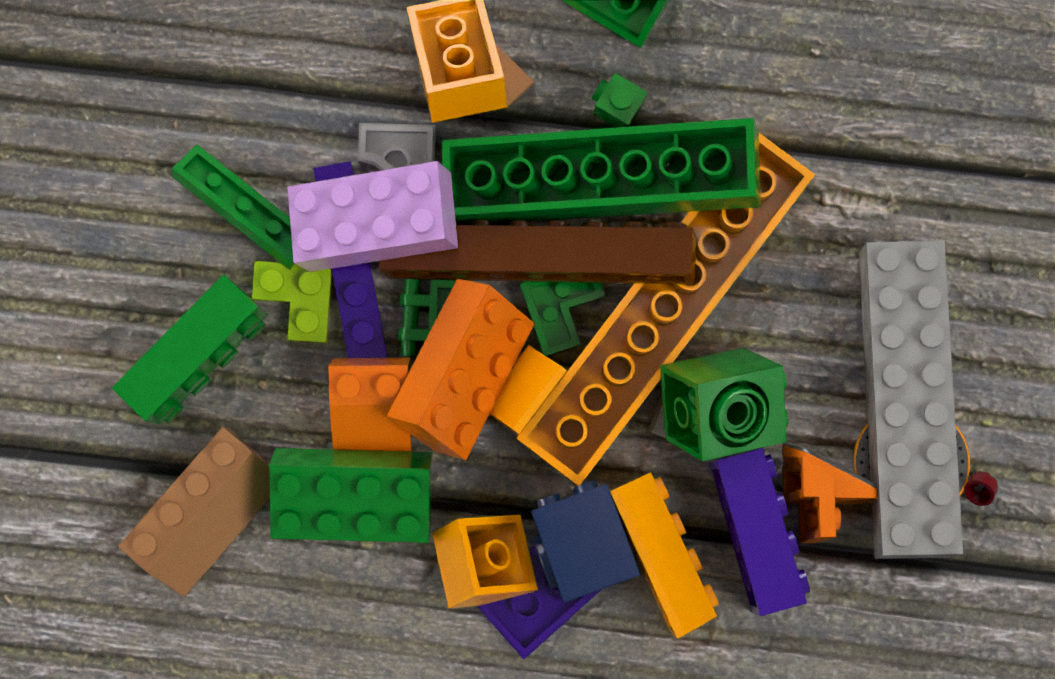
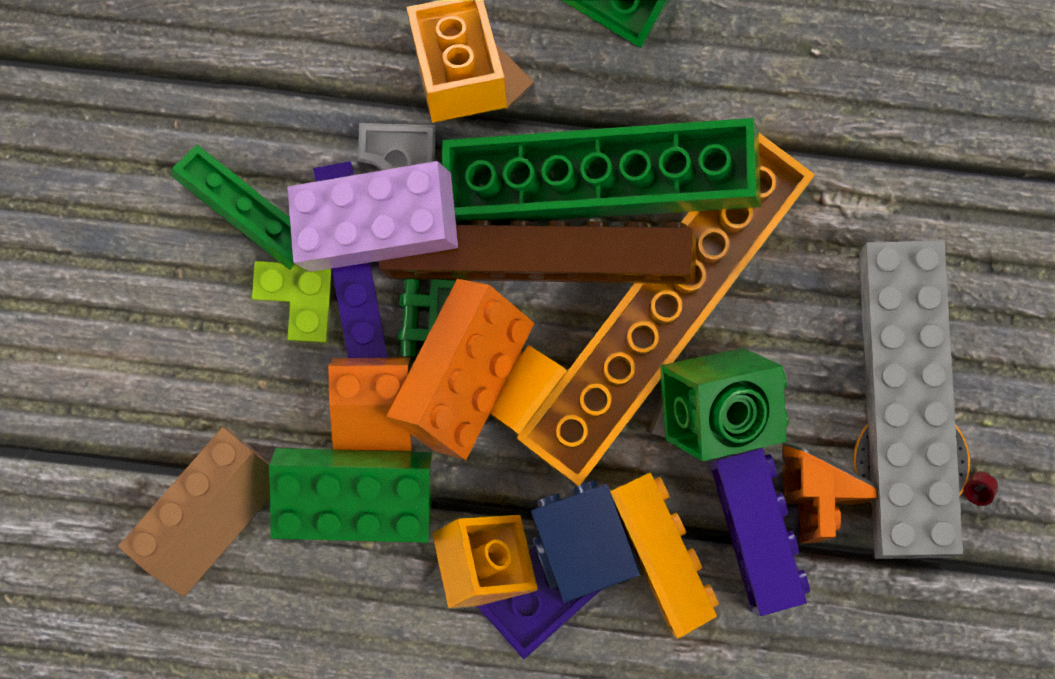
green brick [112,274,268,425] -> none
green plate [520,282,605,357] -> none
green brick [592,73,648,128] -> none

